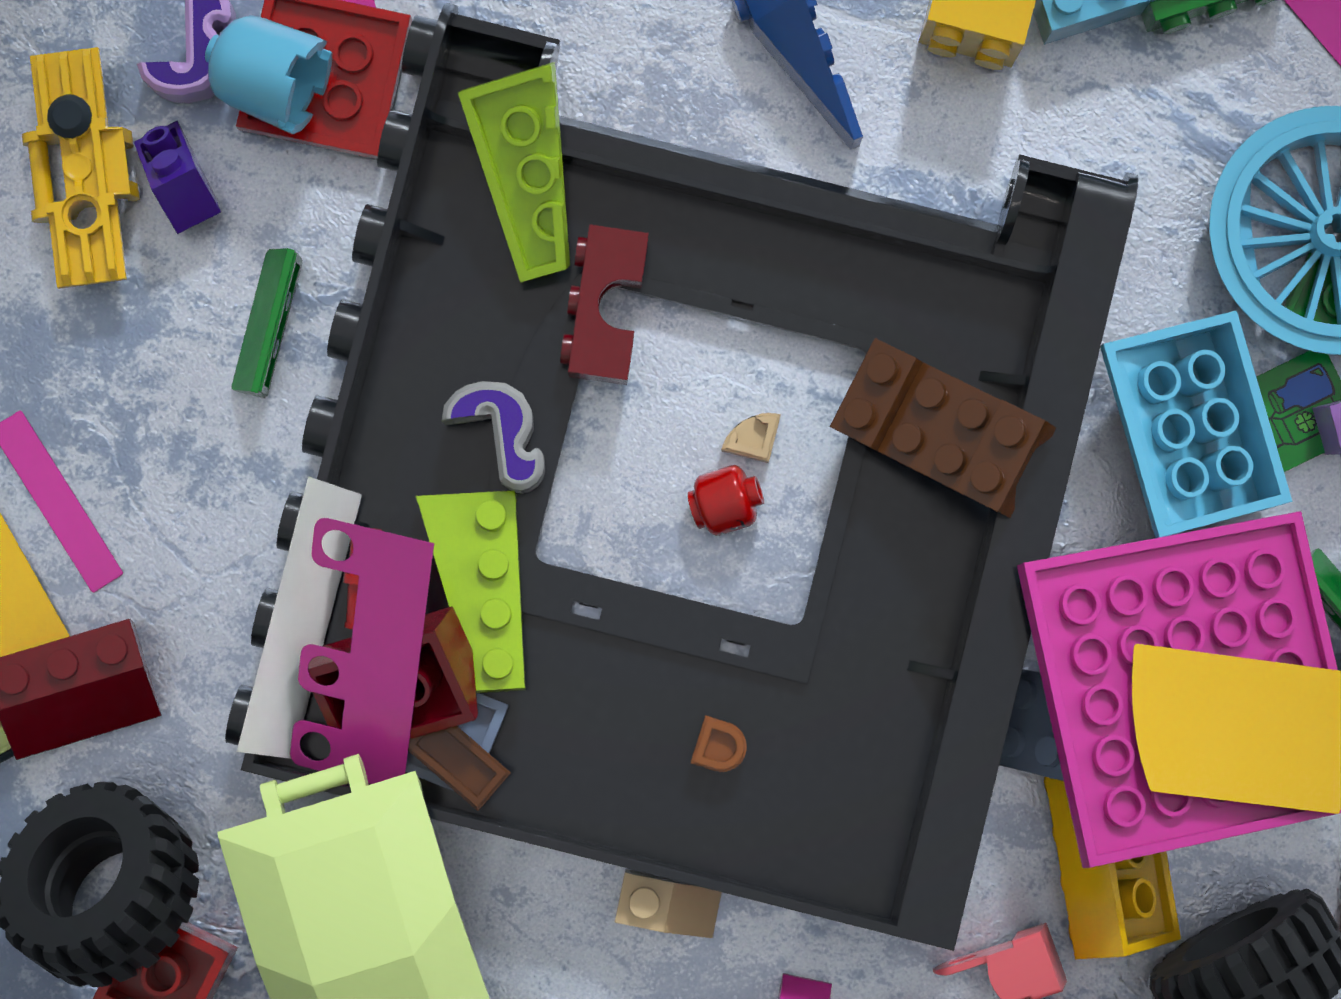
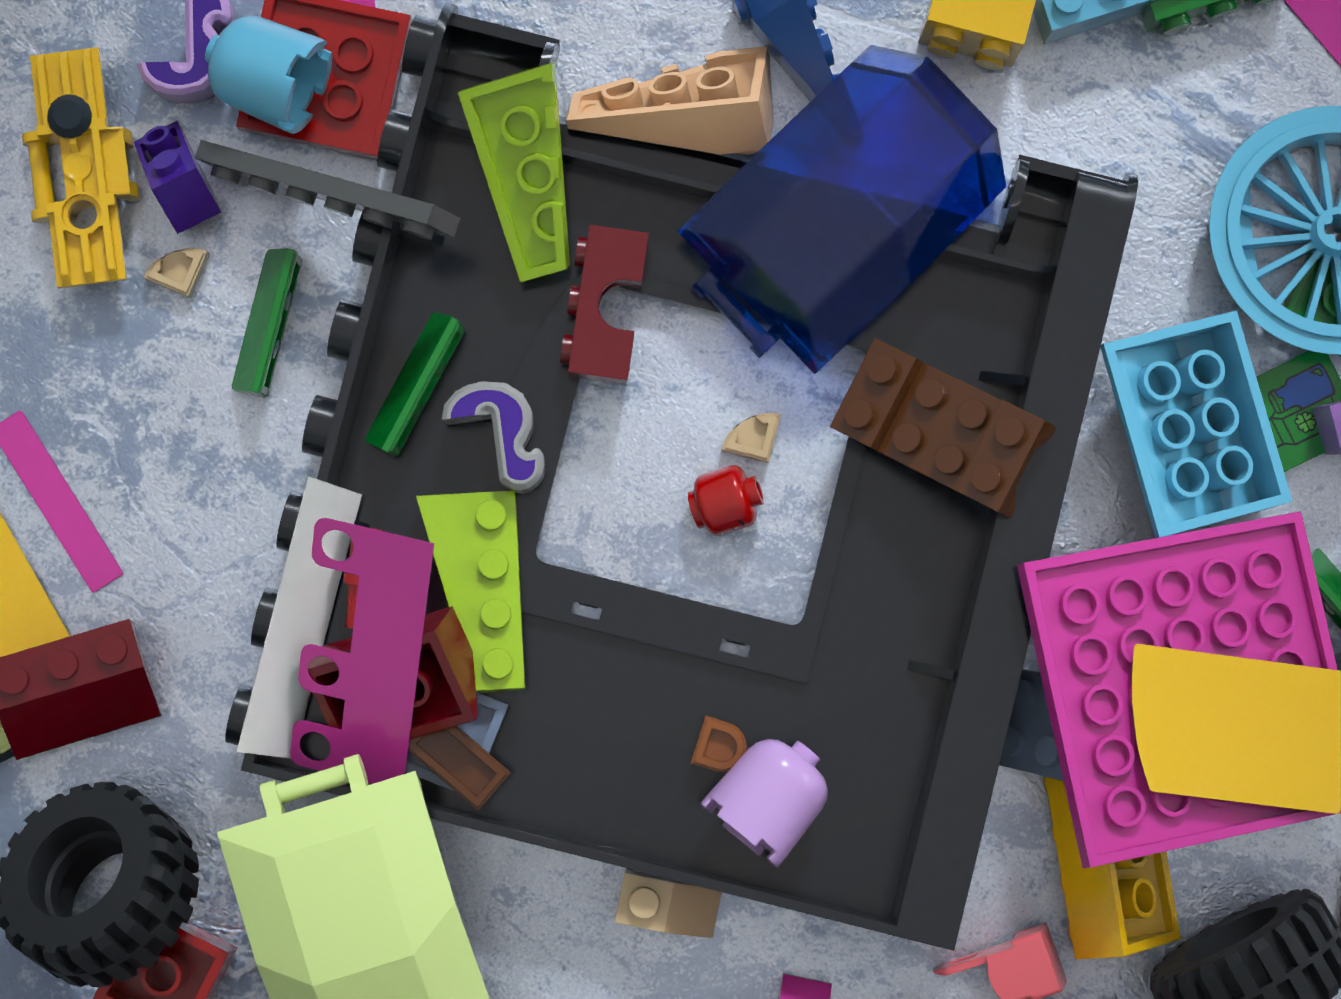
none -> tan tile [143,248,210,298]
none -> dark grey plate [194,140,461,240]
none -> green slope [365,312,465,457]
none -> light nougat wedge [566,46,773,155]
none -> clear blue windscreen [677,45,1006,374]
none -> lavender cylinder [700,739,828,868]

